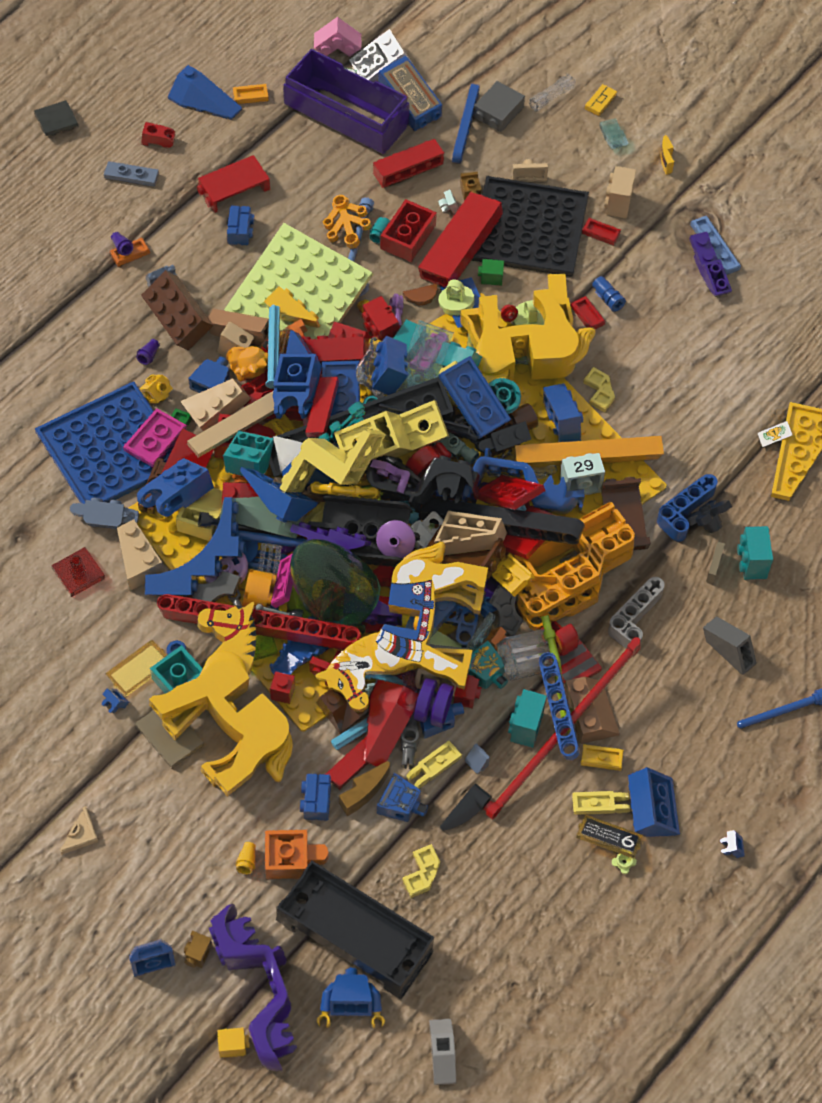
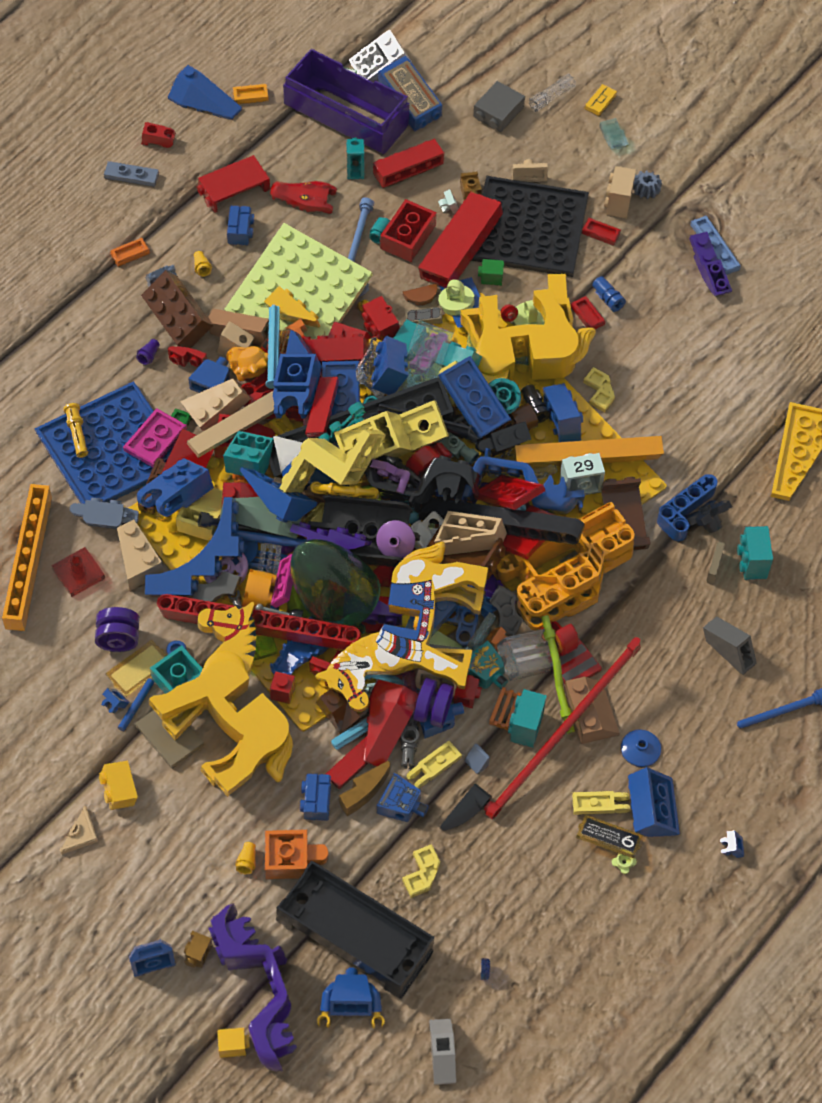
pearl dark grey slope [34,100,78,136] -> none
dark purple cone [111,232,133,256] -> none
yellow brick [139,374,173,403] -> none
bright pink brick [314,17,361,57] -> none
light orange plant [323,195,372,249] -> none
medium lavender plate [389,293,403,328] -> none
blue beam [452,83,480,164] -> none
yellow plate [491,554,535,597] -> none
blue beam [539,652,580,760] -> none
yellow plate [581,744,624,771] -> none
light grey beam [608,577,665,649] -> none
yellow slope [661,135,674,175] -> none
white sticker [758,421,792,447] -> none
none -> light orange brick [2,484,52,631]
none -> yellow pin [63,403,88,458]
none -> dark purple wheel [95,607,140,652]
none -> yellow brick [99,761,138,810]
none -> blue bar [118,678,155,731]
none -> red slope [168,346,207,367]
none -> yellow cone [194,251,212,277]
none -> red animal [270,181,337,214]
none -> teal torso [346,138,364,179]
none -> tile [406,307,442,326]
none -> clear blue tile [480,958,490,980]
none -> orange tile [489,687,521,730]
none -> black axle [521,384,550,423]
none -> blue dish [621,730,661,767]
none -> sand blue gear [633,170,662,200]

